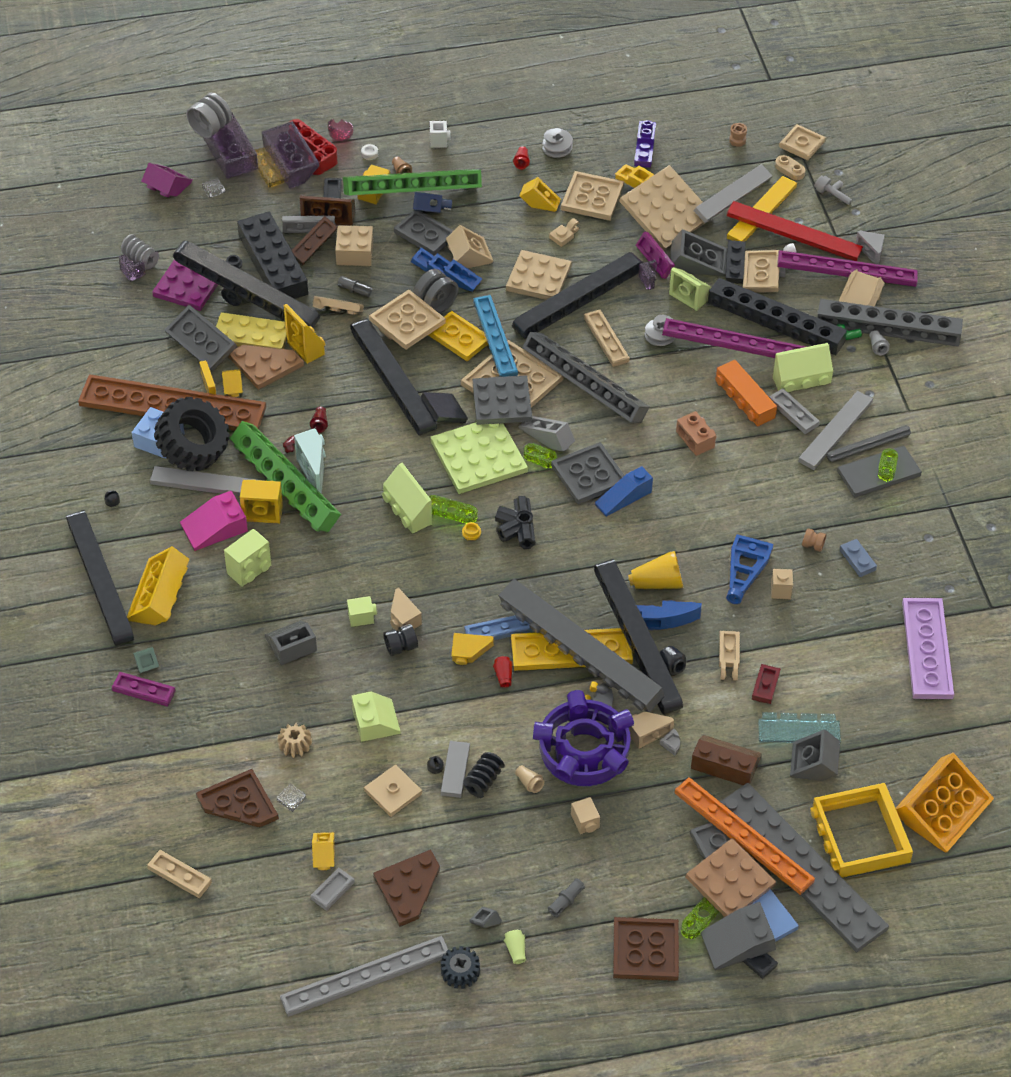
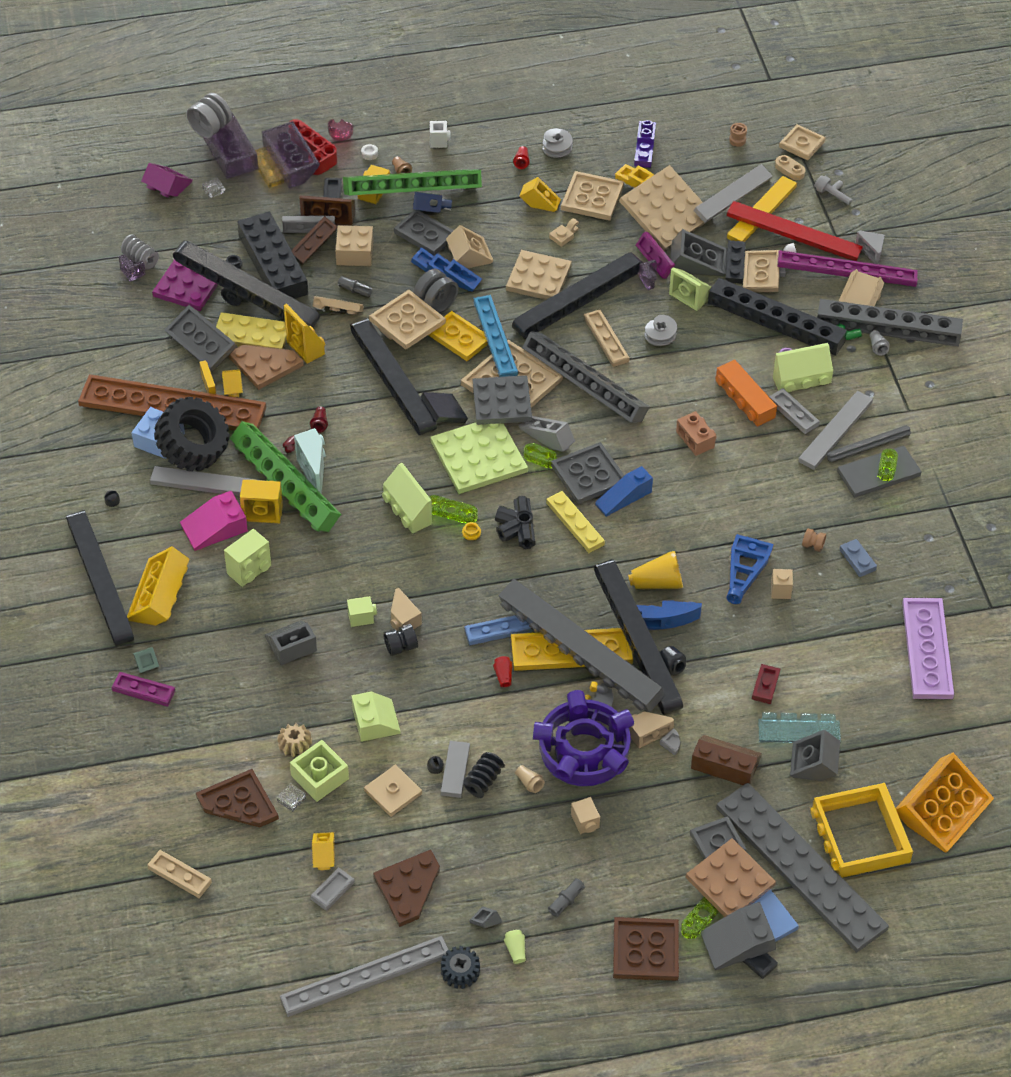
yellow slope [451,633,494,665] -> none
magenta tile [662,318,806,358] -> none
orange tile [675,778,815,895] -> none
tan hinge [719,631,740,680] -> none
none -> yellowish green brick [290,740,349,802]
none -> light yellow plate [546,491,605,553]

